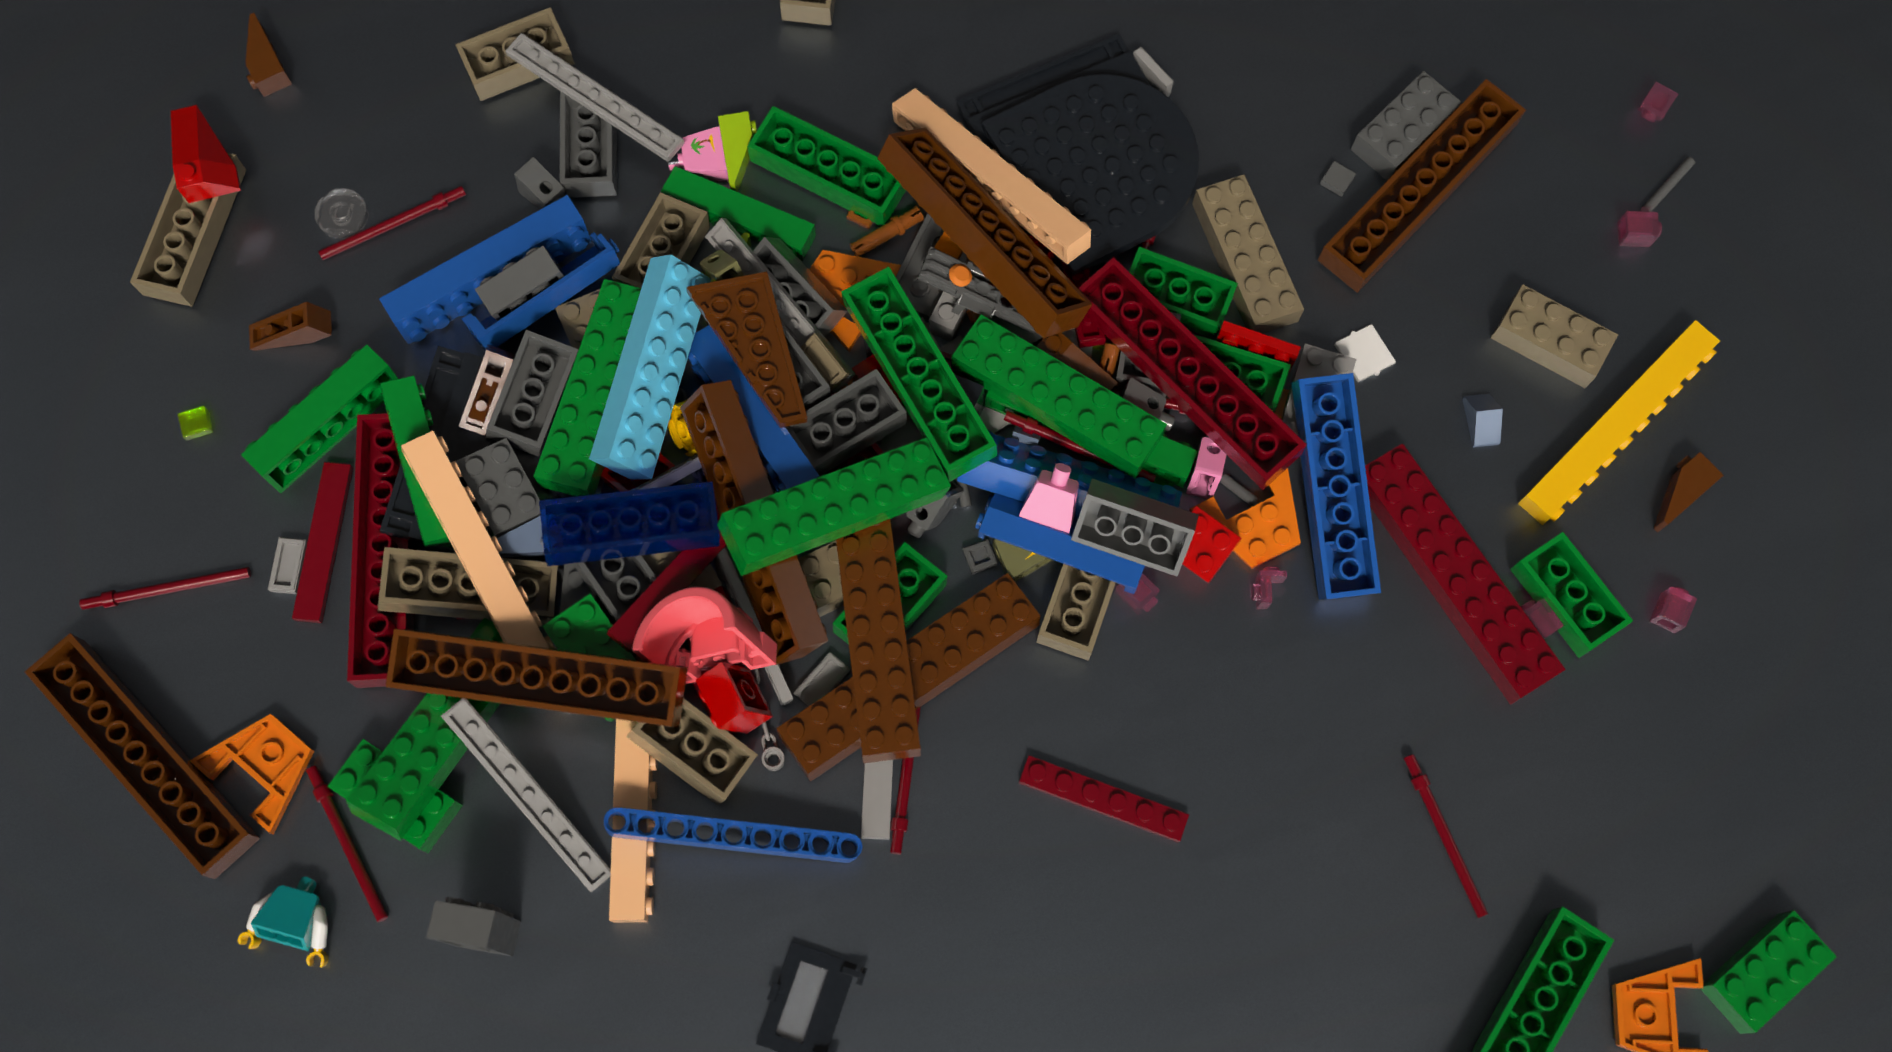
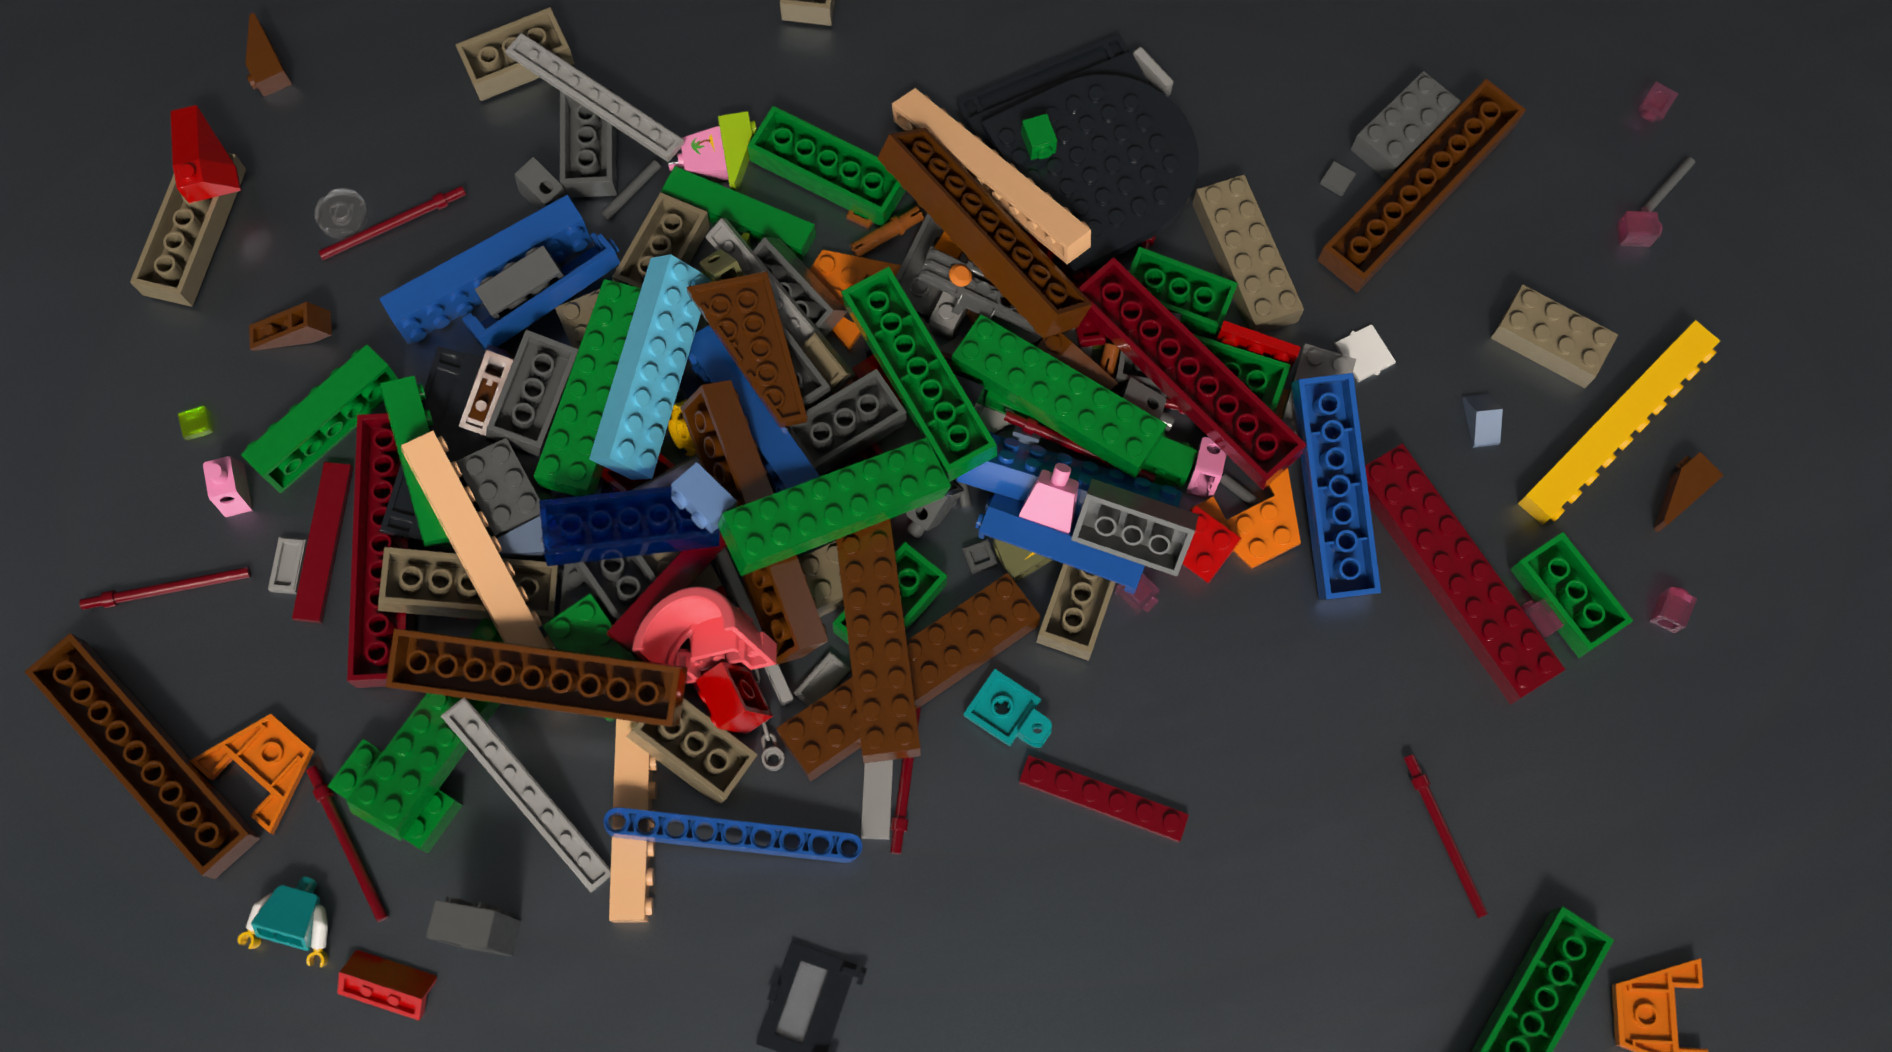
clear pink bracket [1251,567,1287,609] -> none
green brick [1700,910,1837,1034] -> none
none -> bright pink torso [203,456,253,517]
none -> red panel [337,950,437,1021]
none -> dark grey bar [601,160,661,220]
none -> medium blue brick [671,462,737,534]
none -> teal plate [963,669,1052,748]
none -> green brick [1021,114,1057,160]

